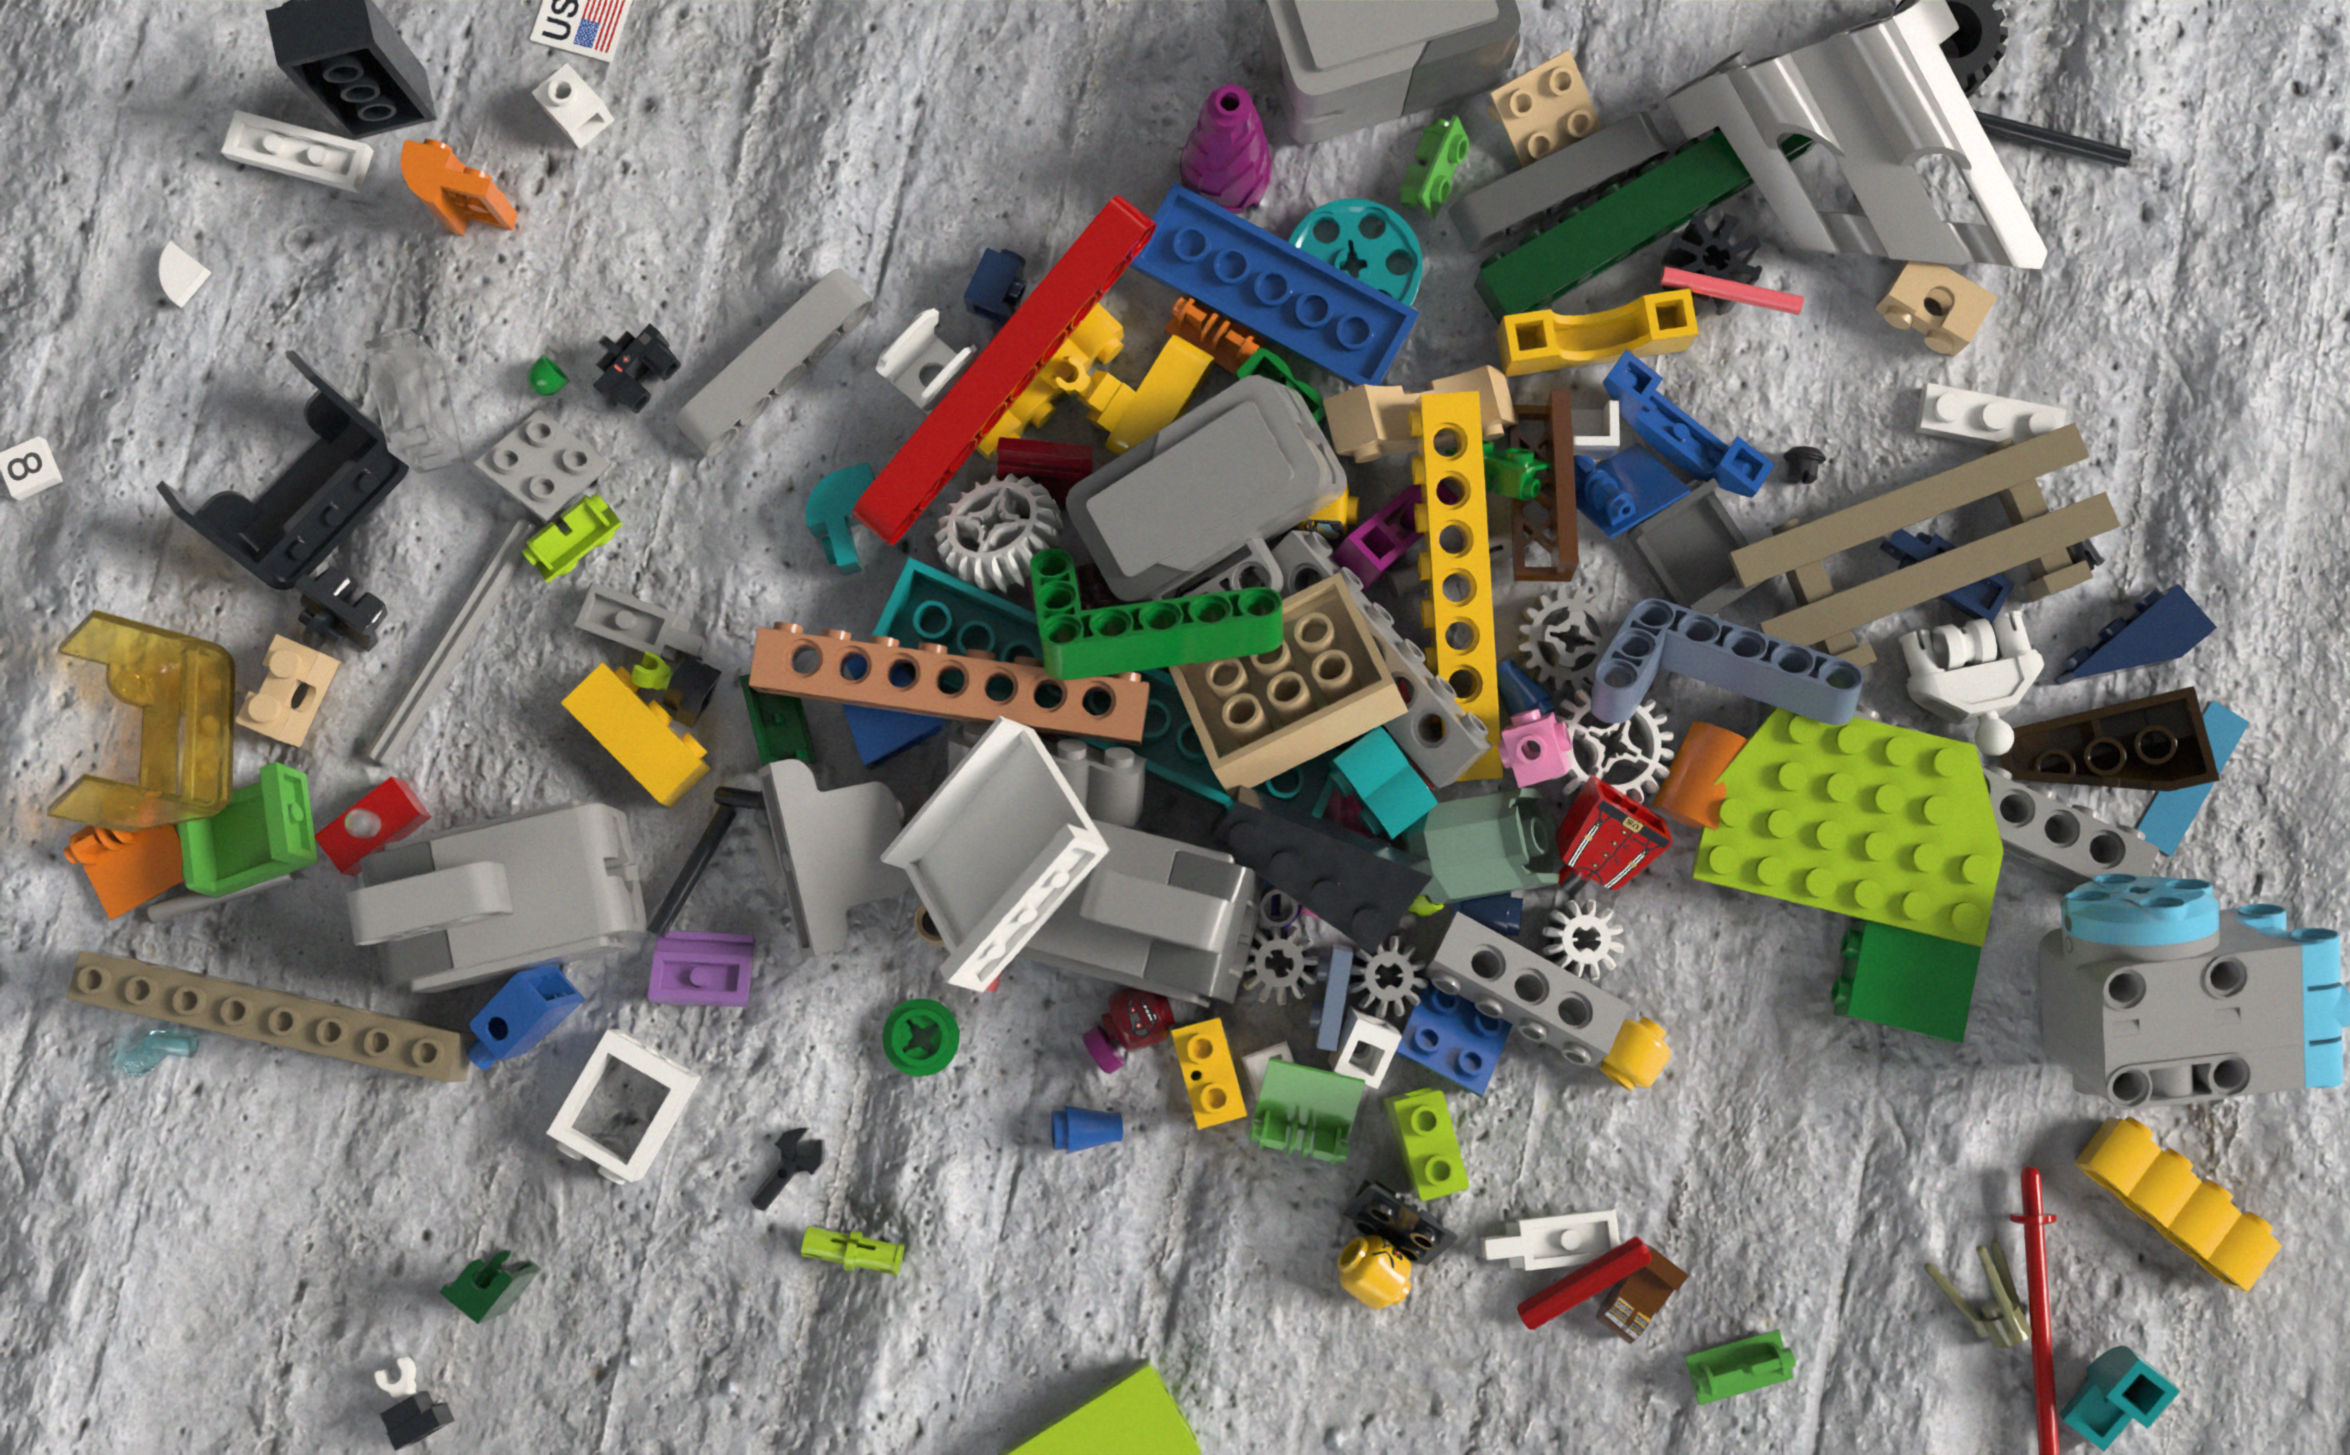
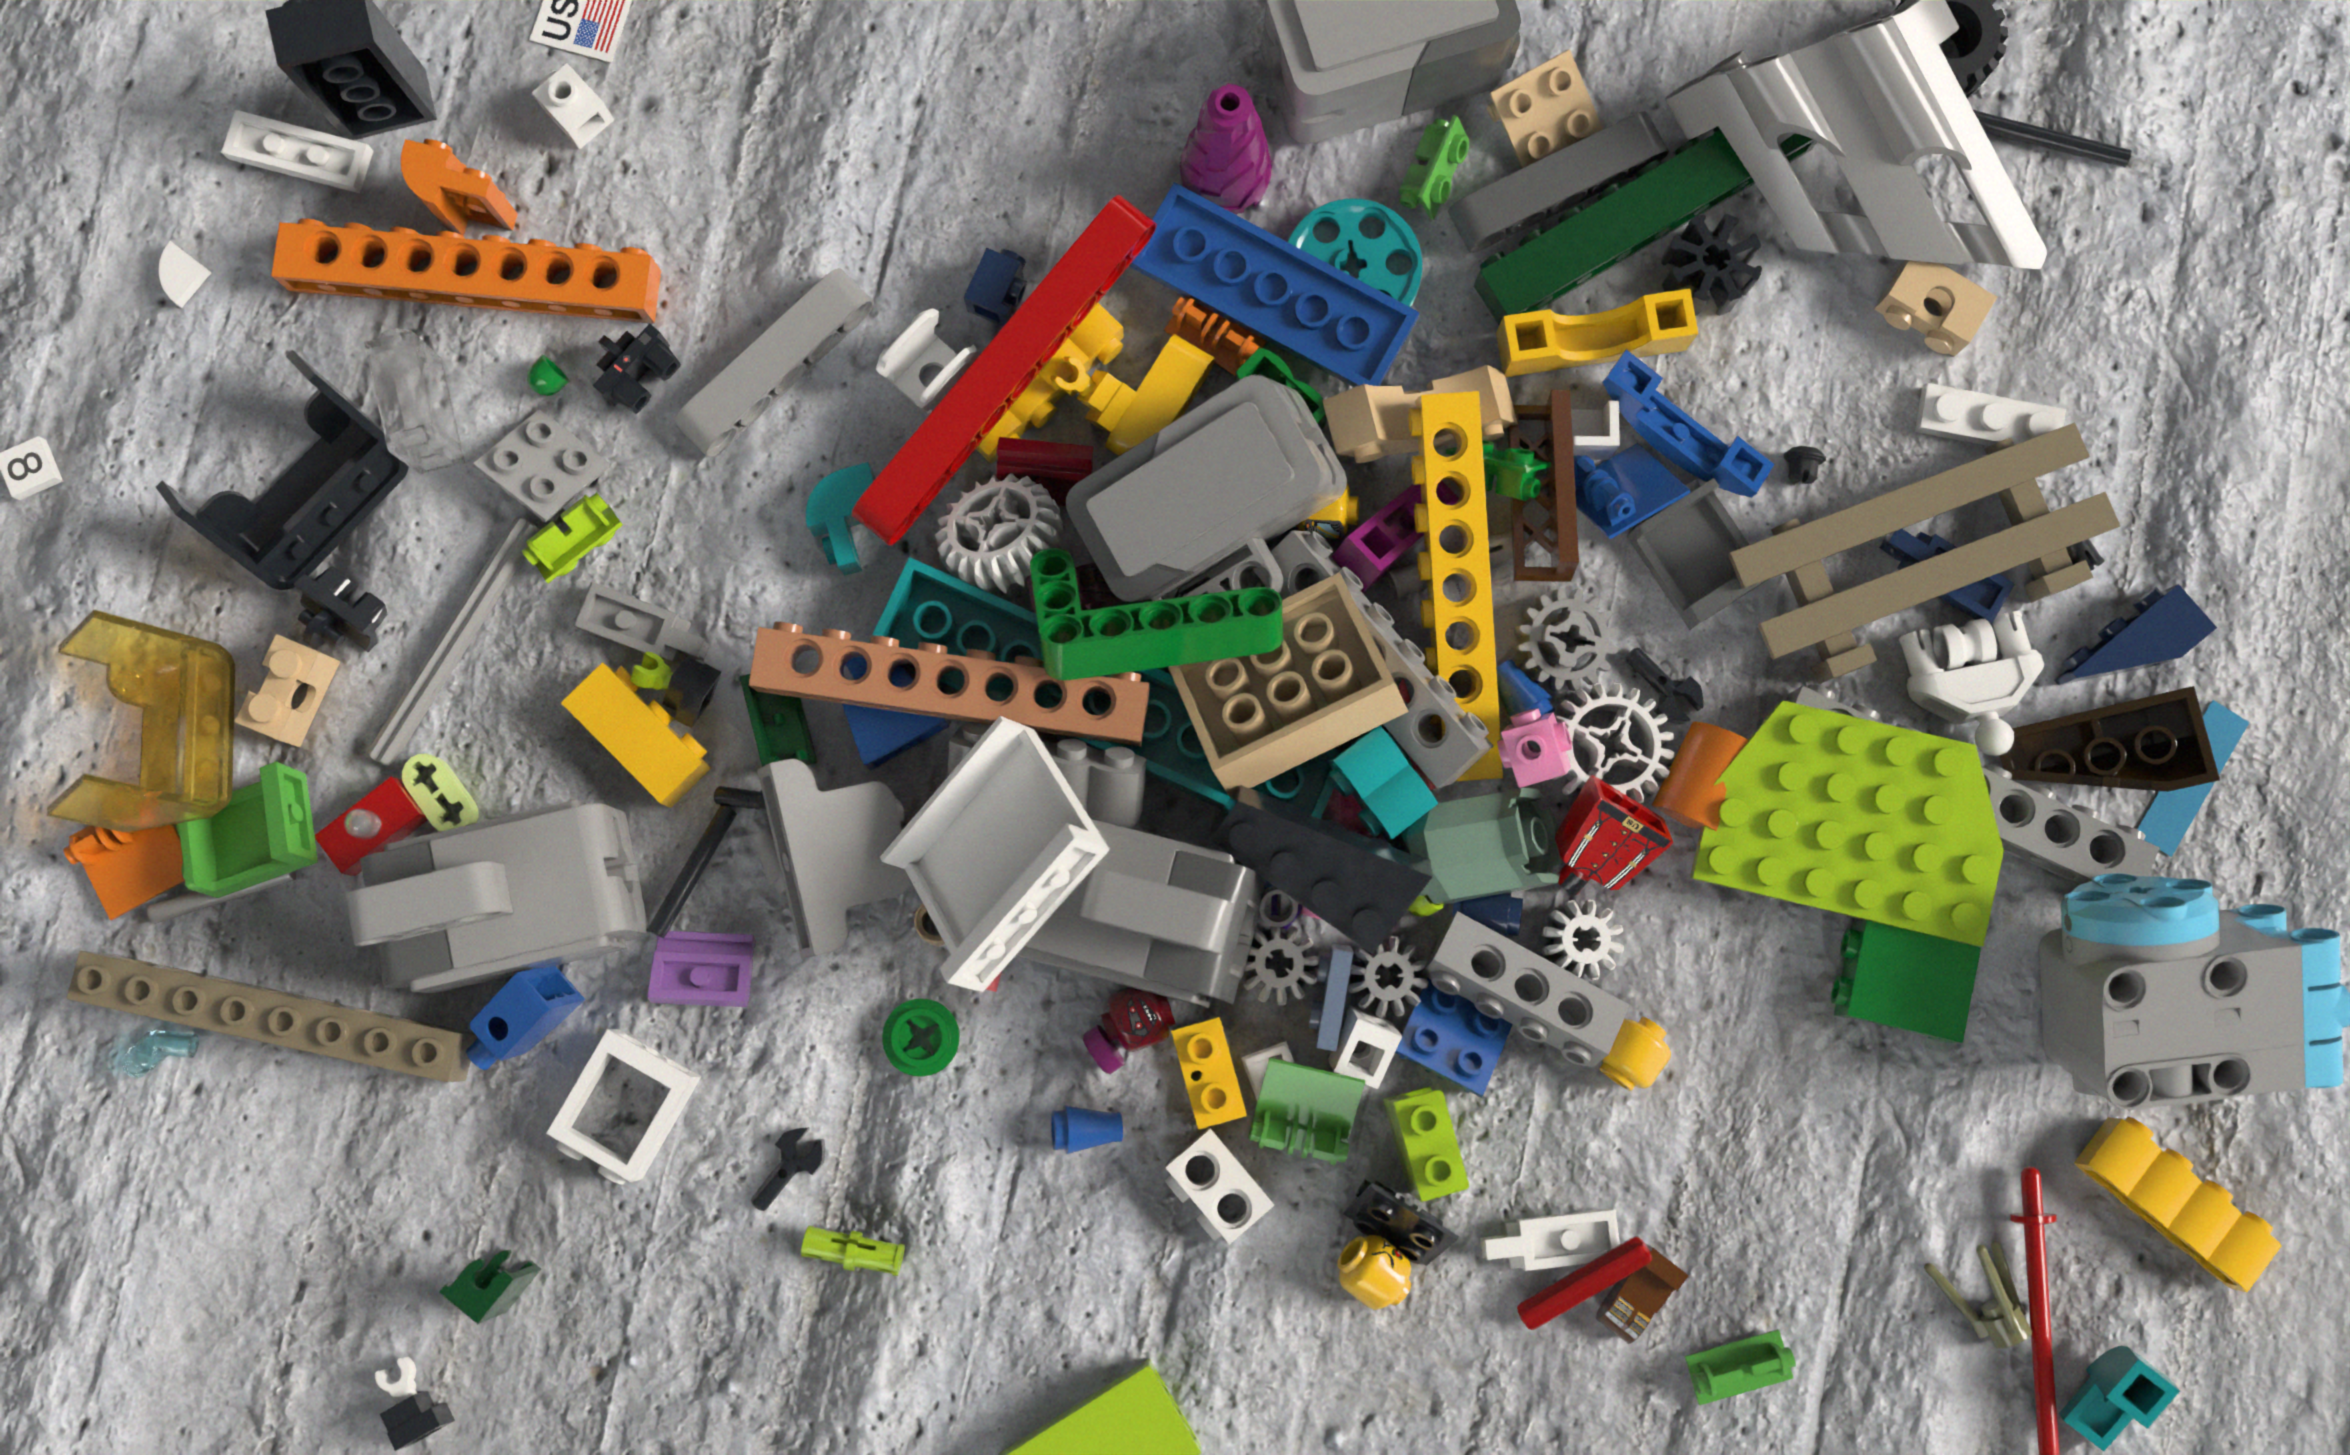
sand blue beam [1591,598,1864,725] -> none
coral bar [1659,266,1804,315] -> none
none -> orange brick [271,218,661,324]
none -> yellowish green beam [402,753,479,832]
none -> white brick [1164,1127,1275,1245]
none -> black bar [1626,647,1704,724]

